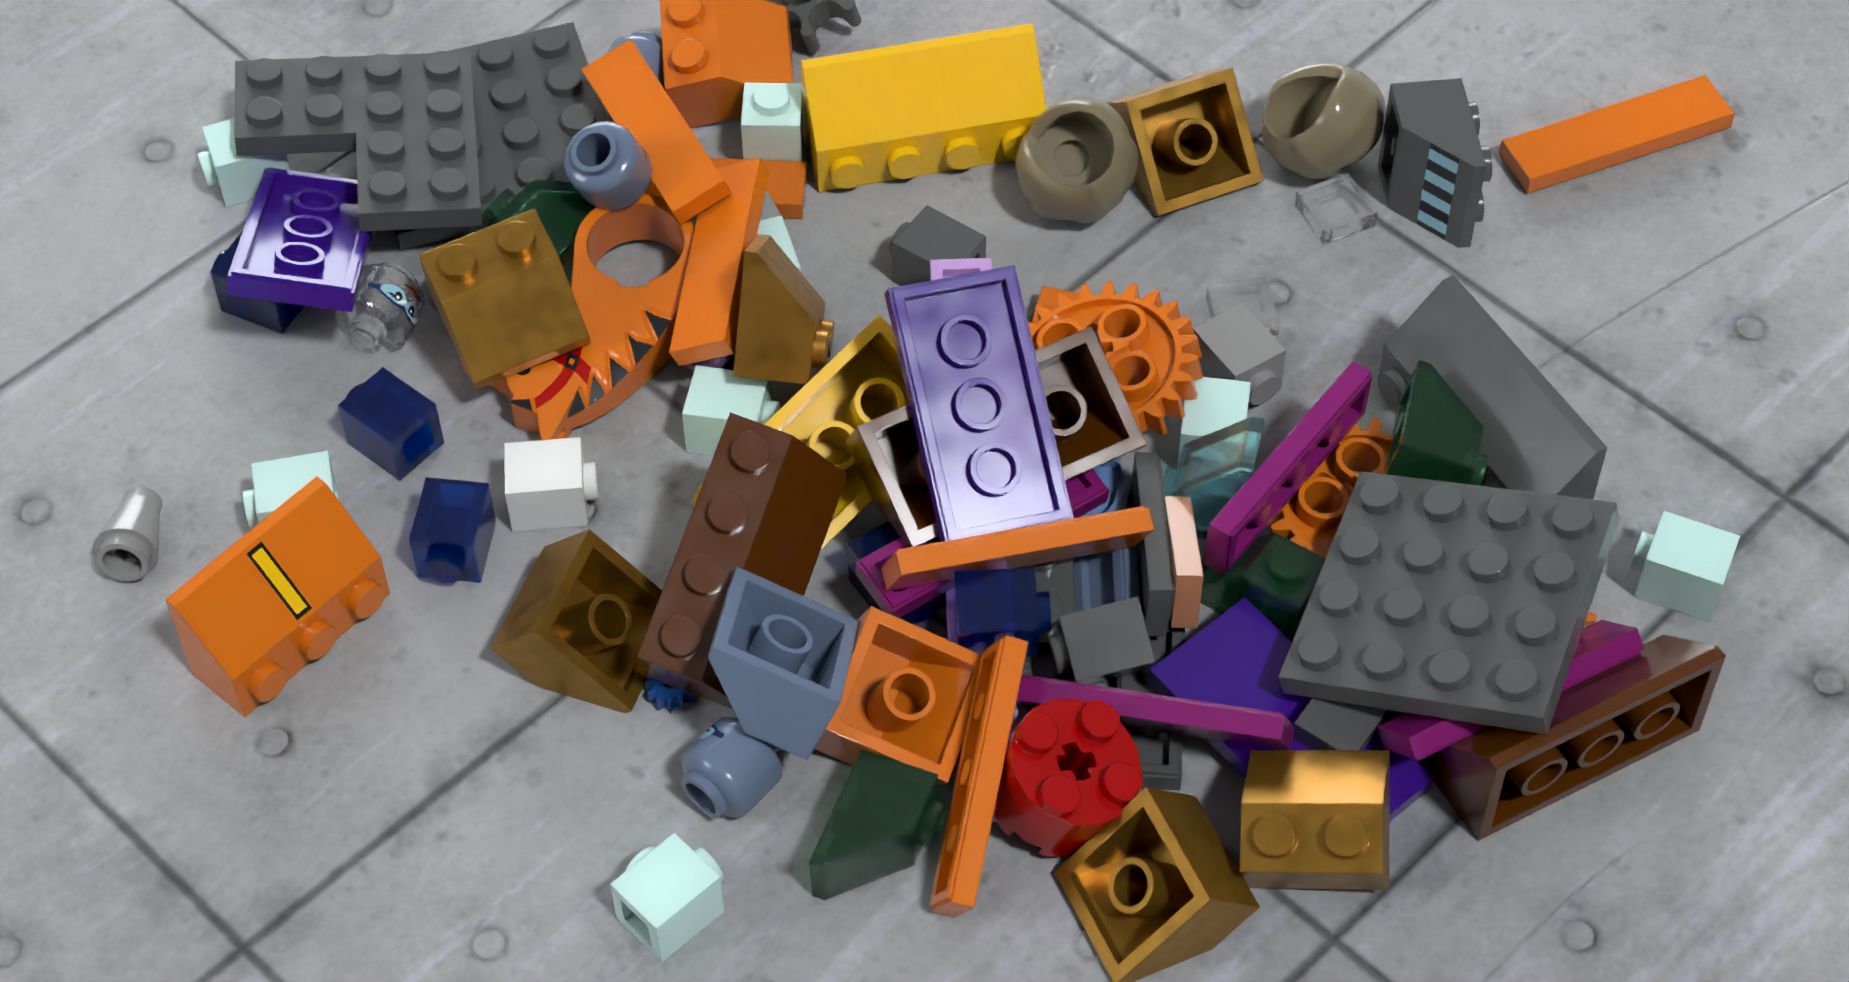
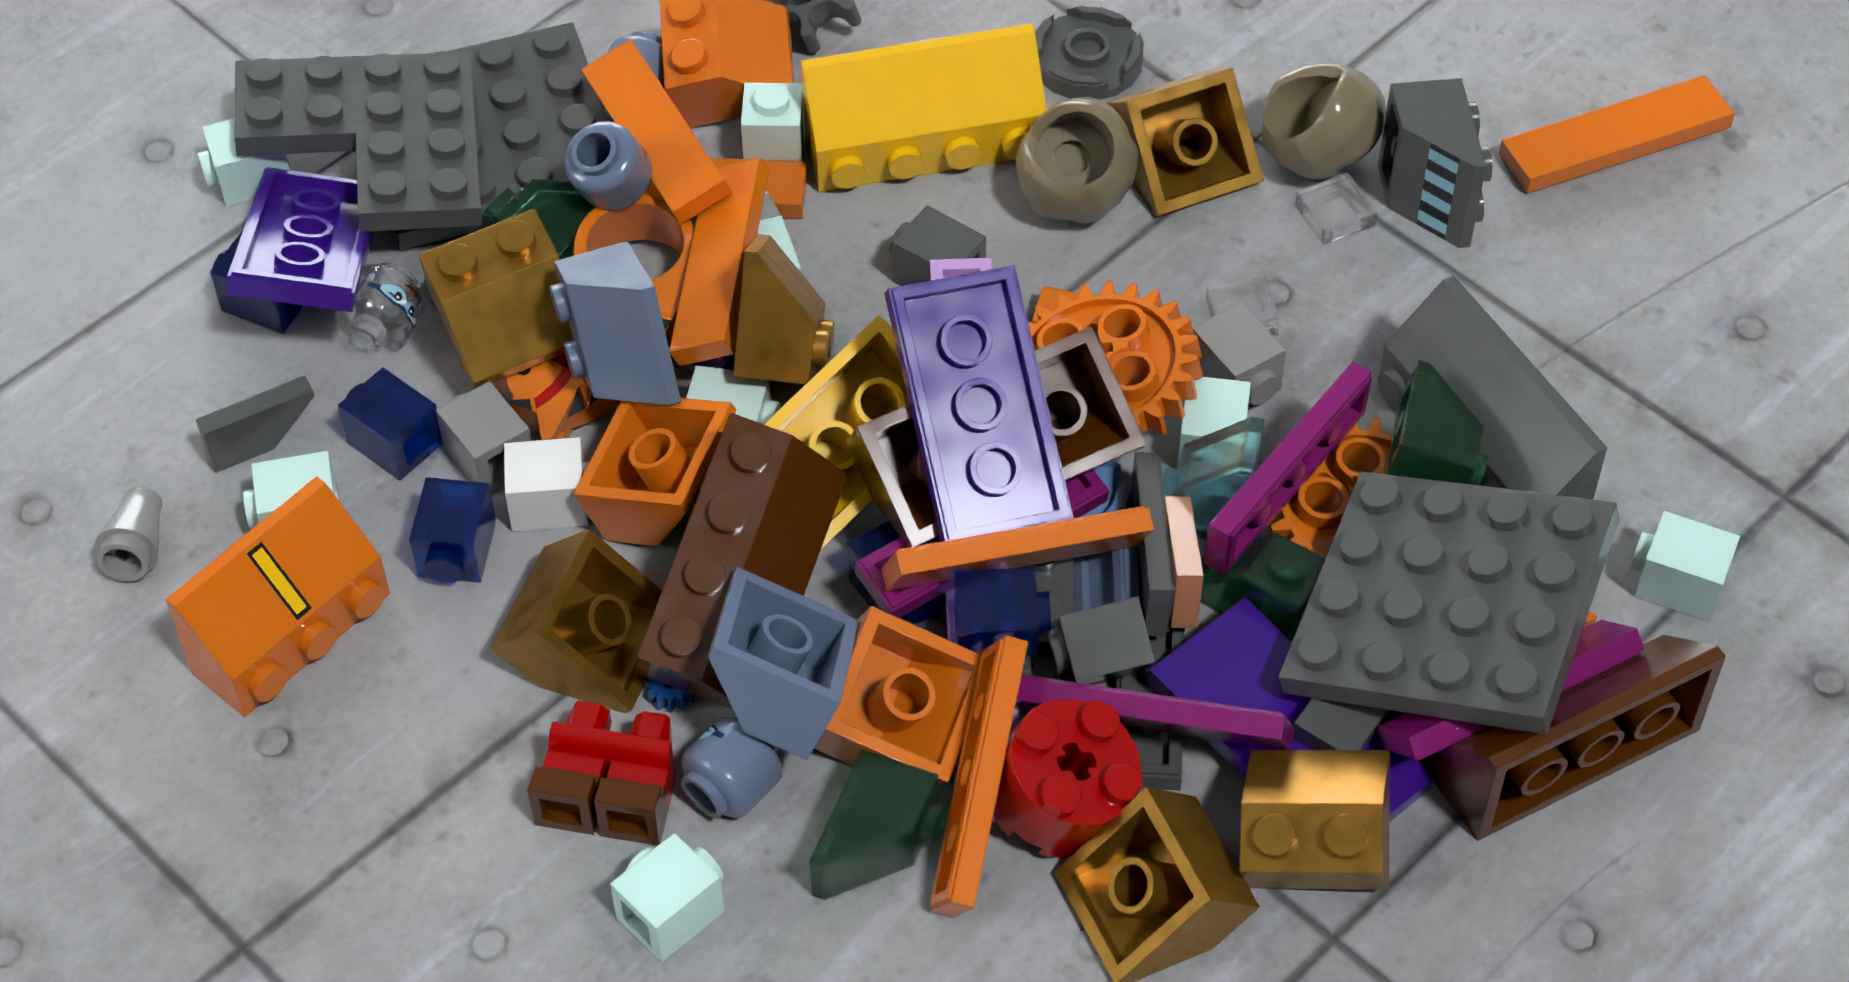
none -> dark grey tile [195,376,315,473]
none -> light grey brick [436,381,531,497]
none -> hips [527,700,676,846]
none -> sand blue slope [549,241,681,405]
none -> orange slope [573,398,736,546]
none -> dark grey tile [1035,6,1144,100]

